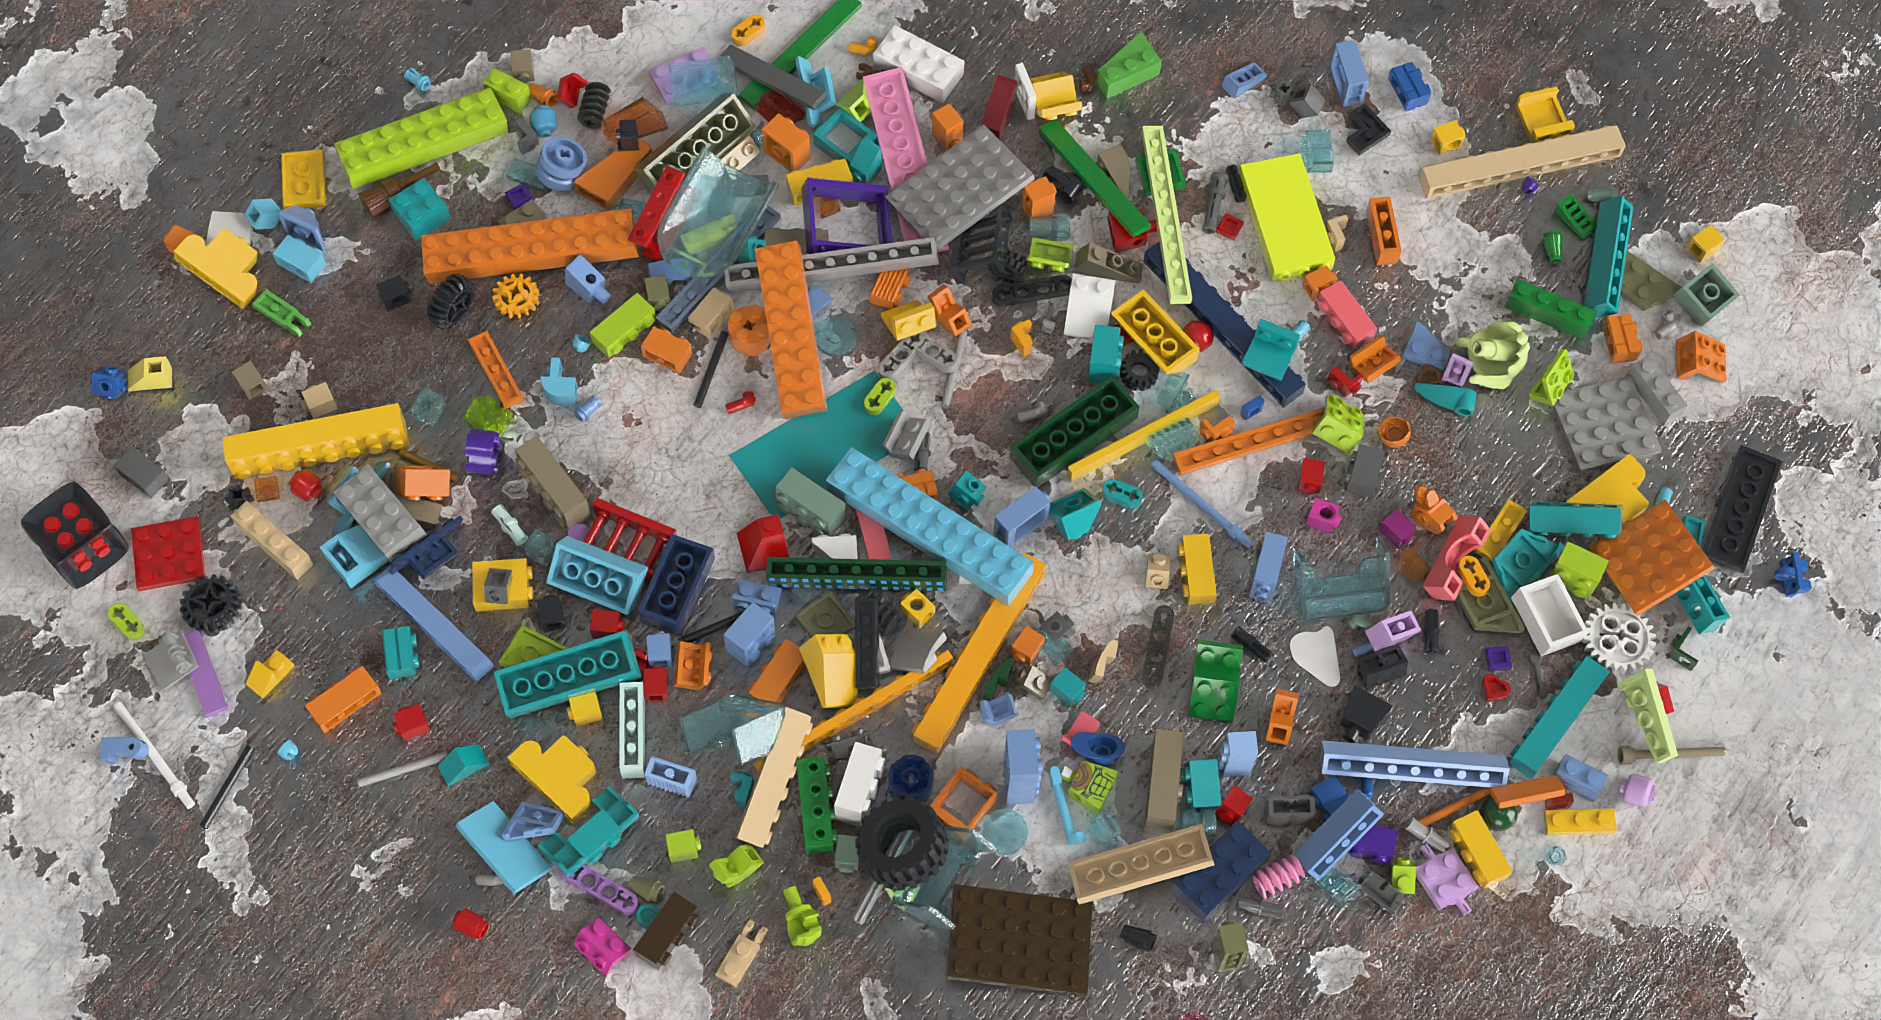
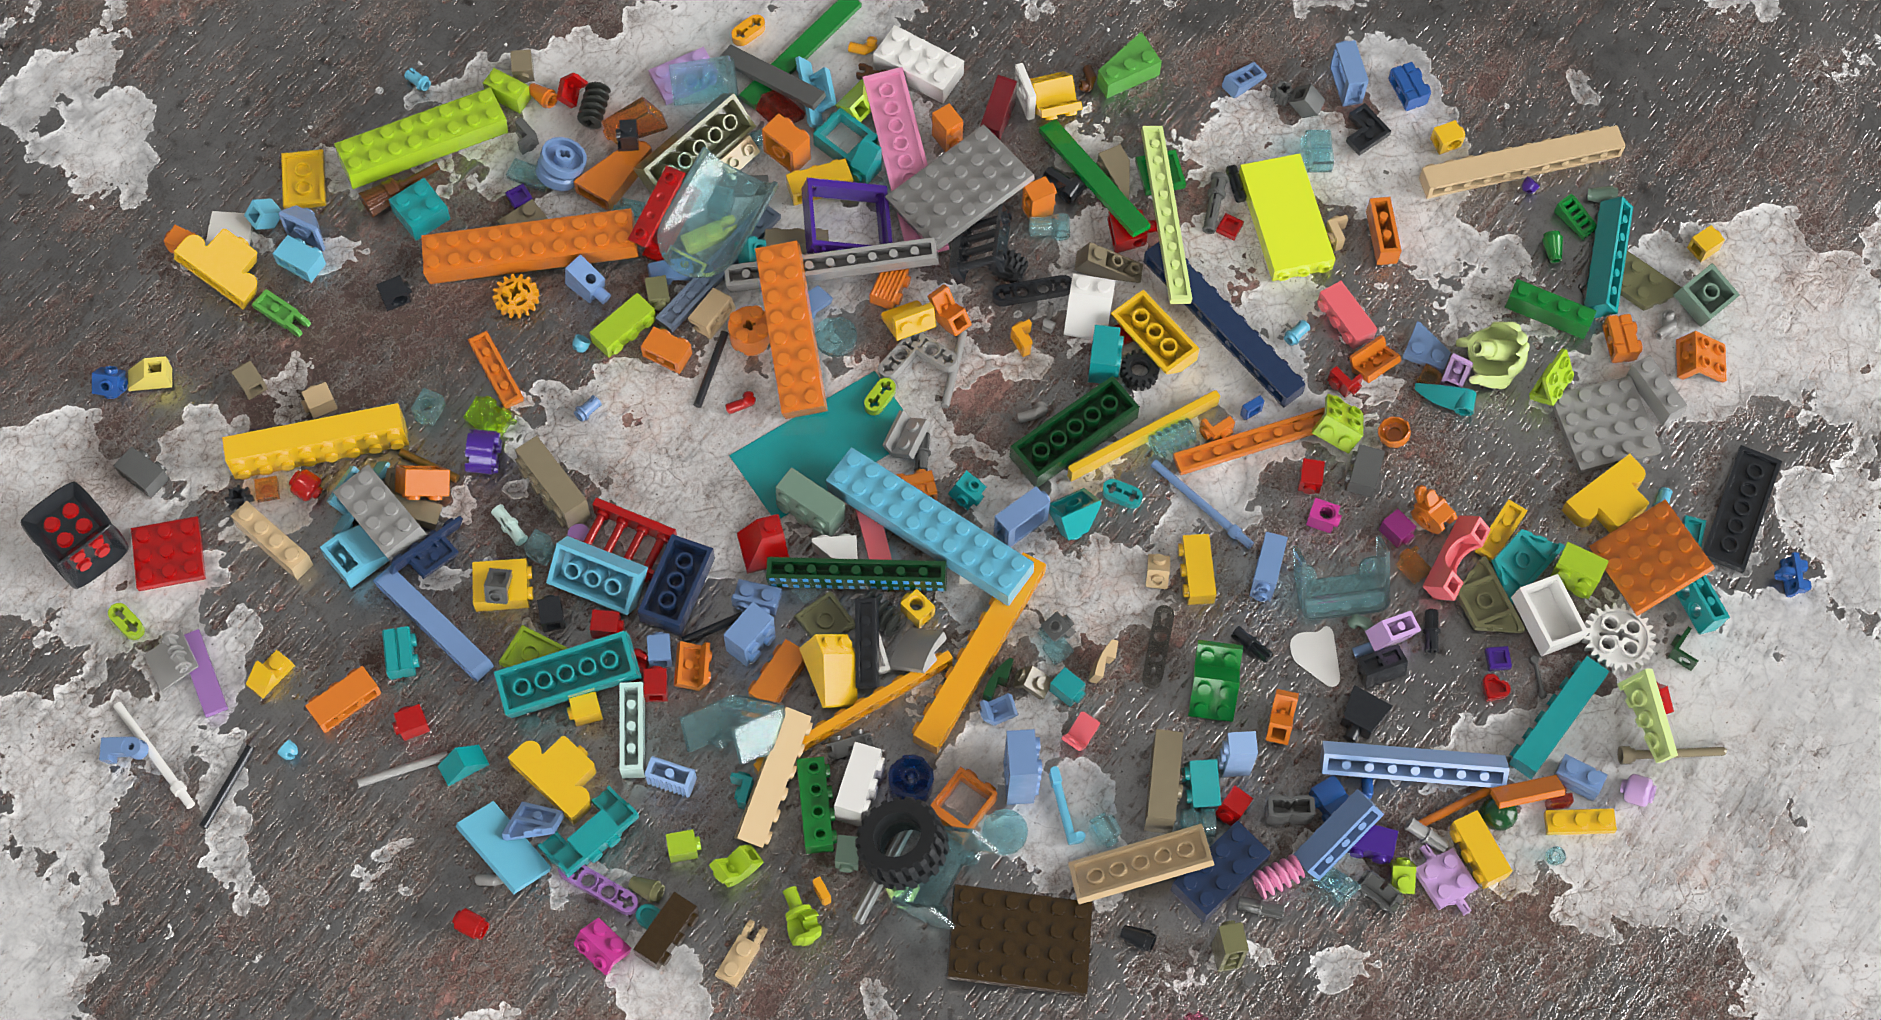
black gear [179,574,242,634] -> none
black gear [427,273,476,330] -> none
dark azure head [529,105,558,138] -> none
medium azure brick [541,358,578,406] -> none
clear orange tile [819,198,840,219] -> none
orange brick [1011,625,1045,666] -> none
lime bracket [1027,237,1074,273] -> none
lime torso [1061,761,1118,816] -> none
blue piece [1070,732,1125,767] -> none
clear light blue hips [1157,372,1195,414] -> none
red hair [1182,320,1214,352] -> none
teal bracket [1242,319,1301,381] -> none
orange brick [1302,265,1337,302] -> none
light orange beam [1457,556,1490,597] -> none
yellow panel [1515,87,1575,144] -> none
teal brick [1530,501,1623,538] -> none

